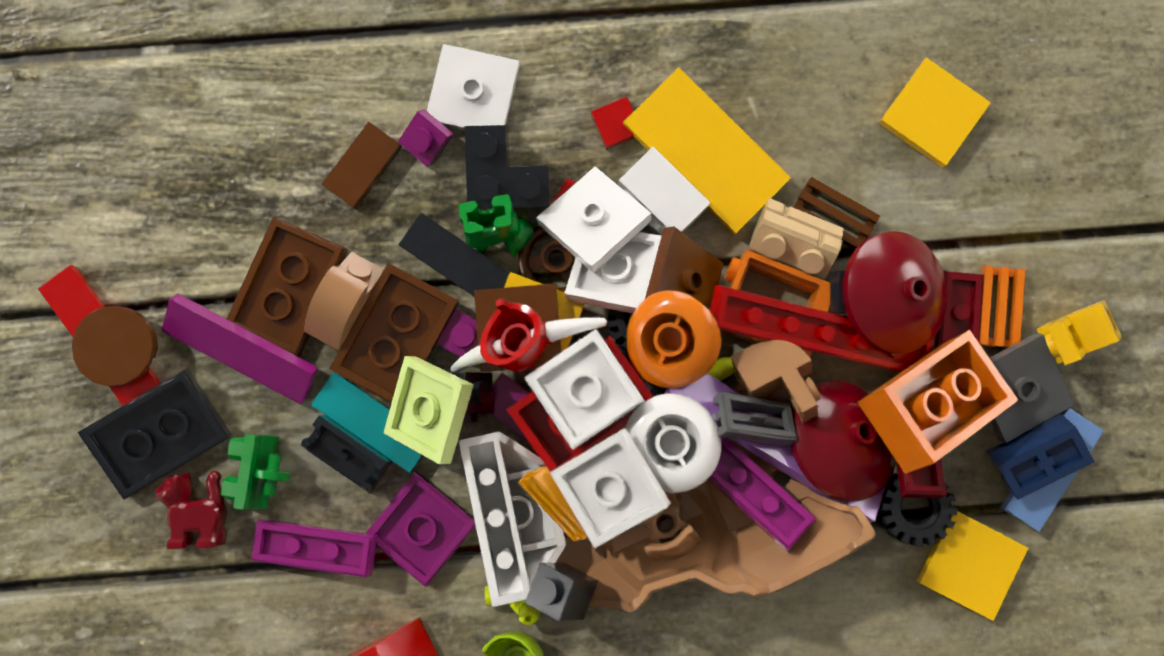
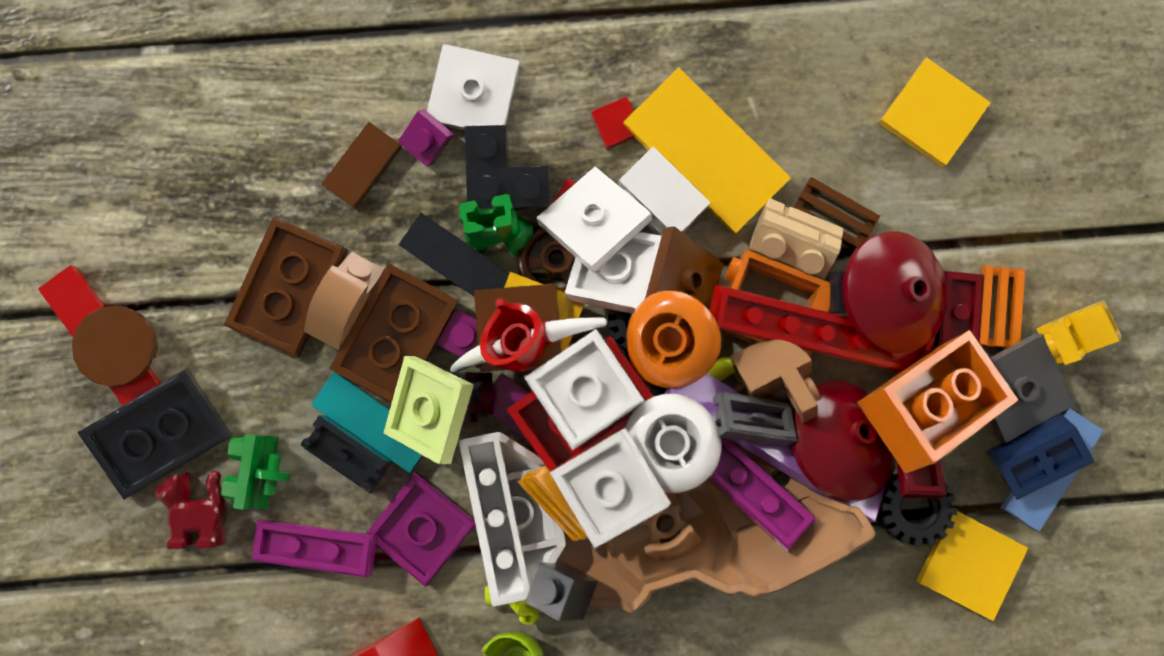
magenta tile [161,293,318,404] -> none

